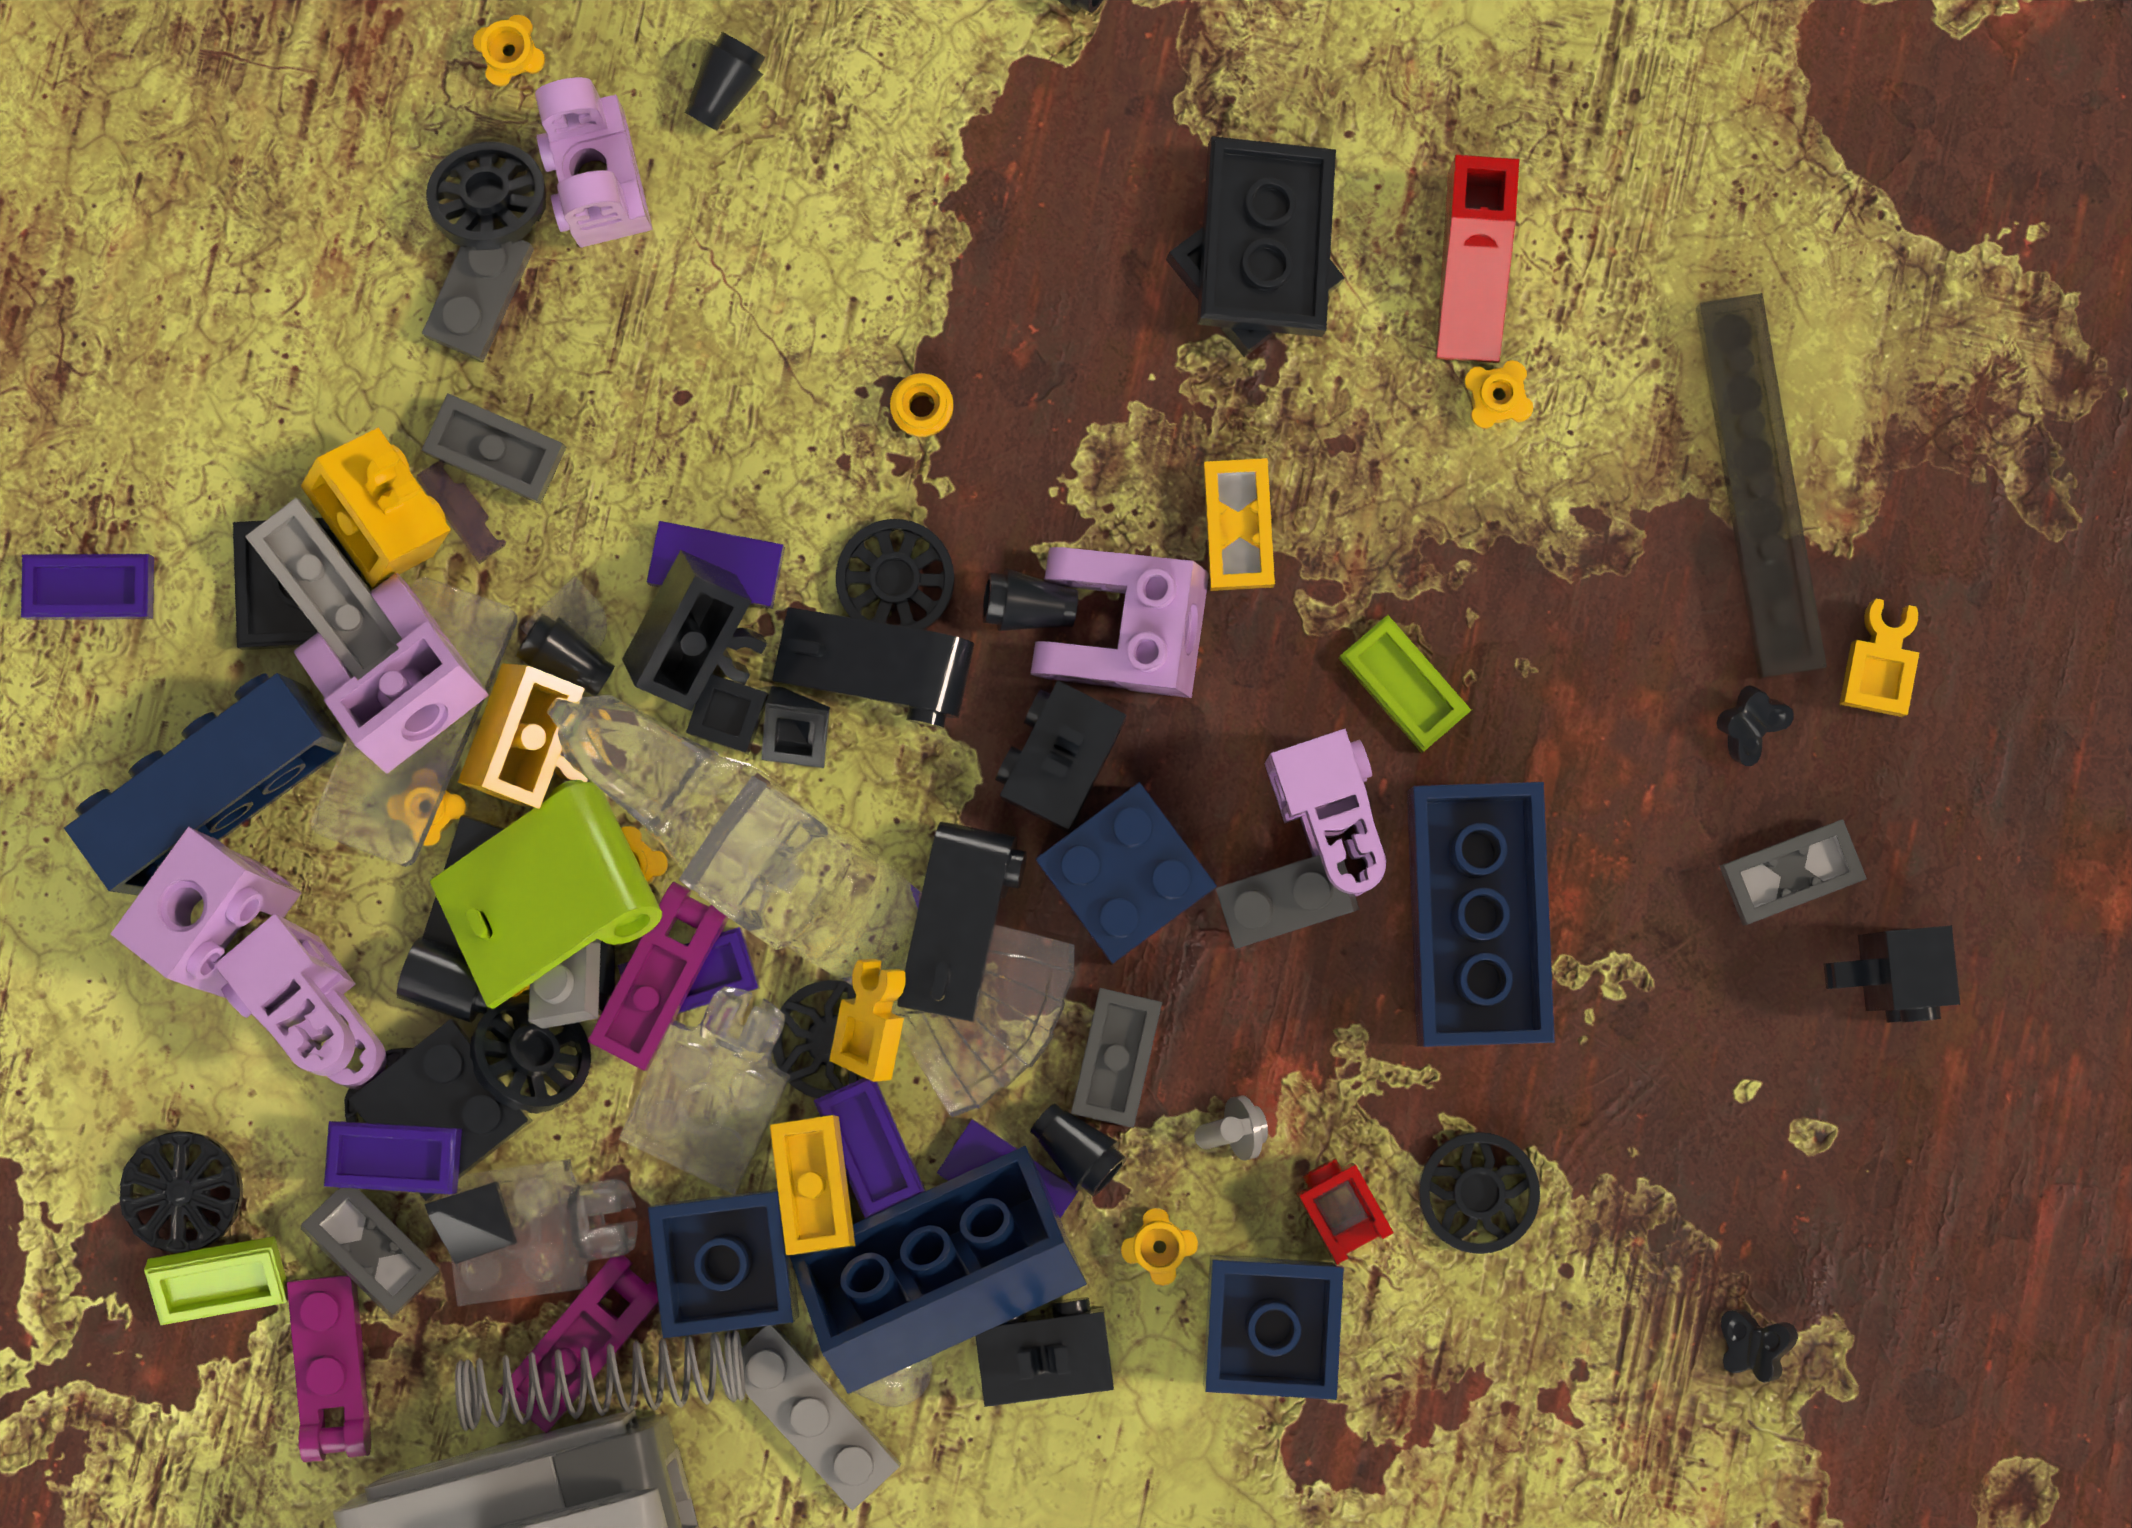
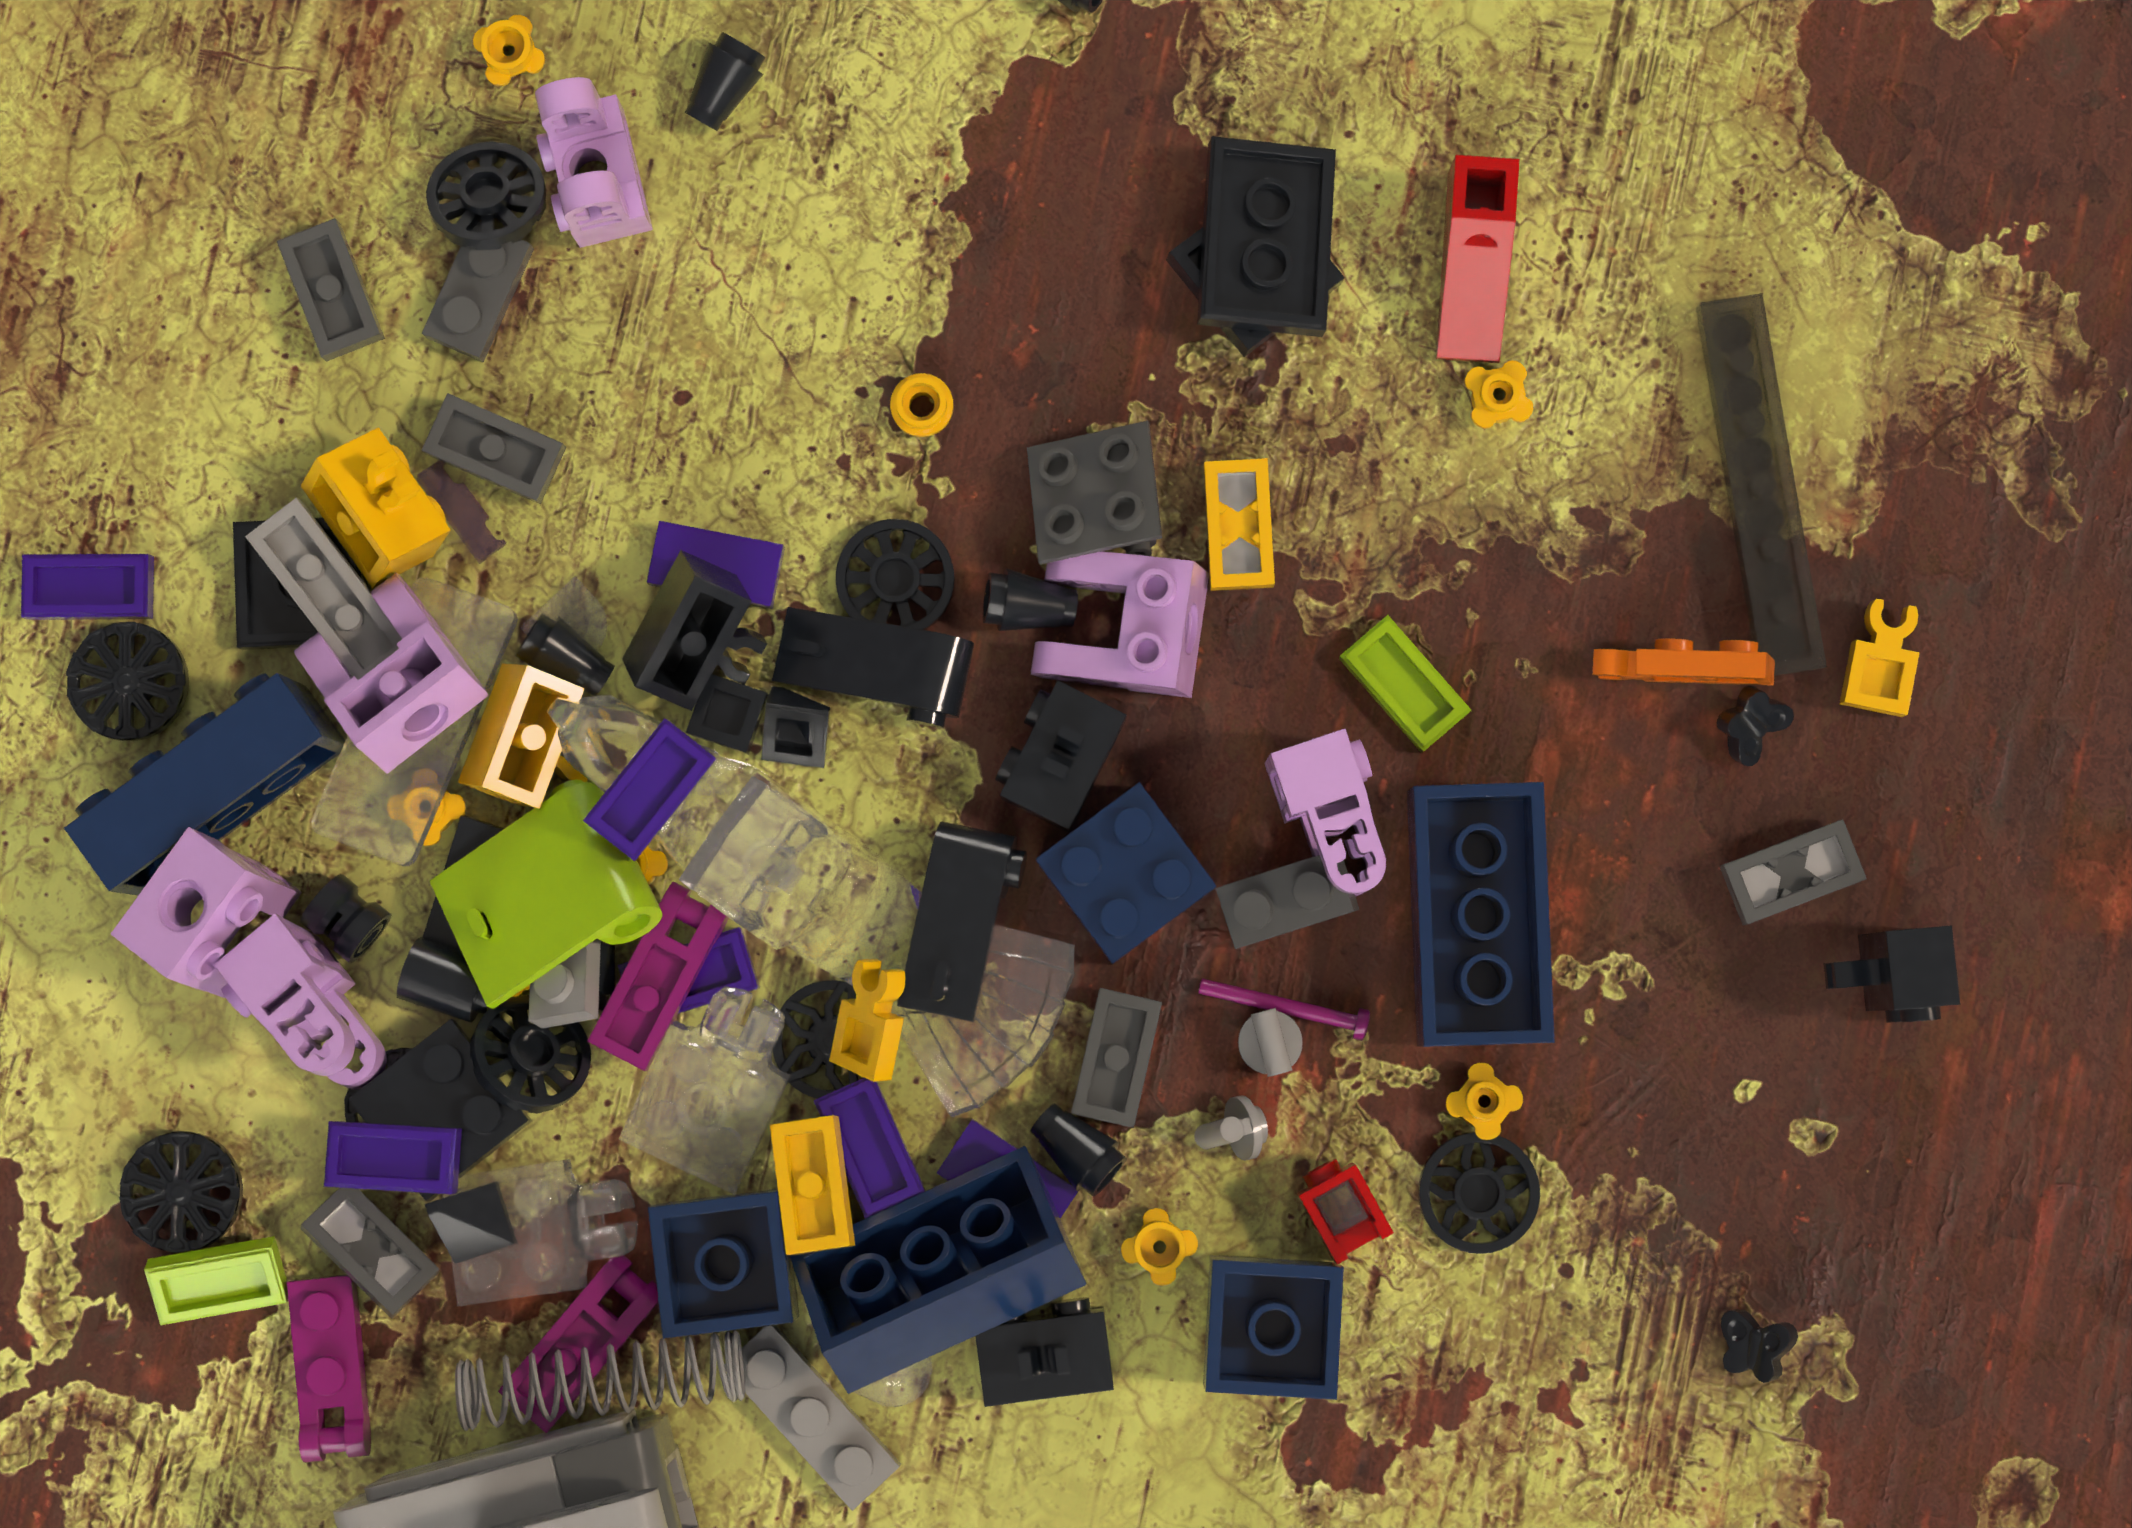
none -> black wheel [66,622,189,741]
none -> dark grey plate [277,218,385,362]
none -> black wheel [300,874,392,963]
none -> dark purple tile [583,718,717,861]
none -> dark grey hinge [1027,420,1162,565]
none -> magenta piece [1198,978,1370,1041]
none -> light grey plate [1238,1008,1303,1077]
none -> yellow plate [1446,1063,1523,1140]
none -> orange plate [1592,638,1775,685]

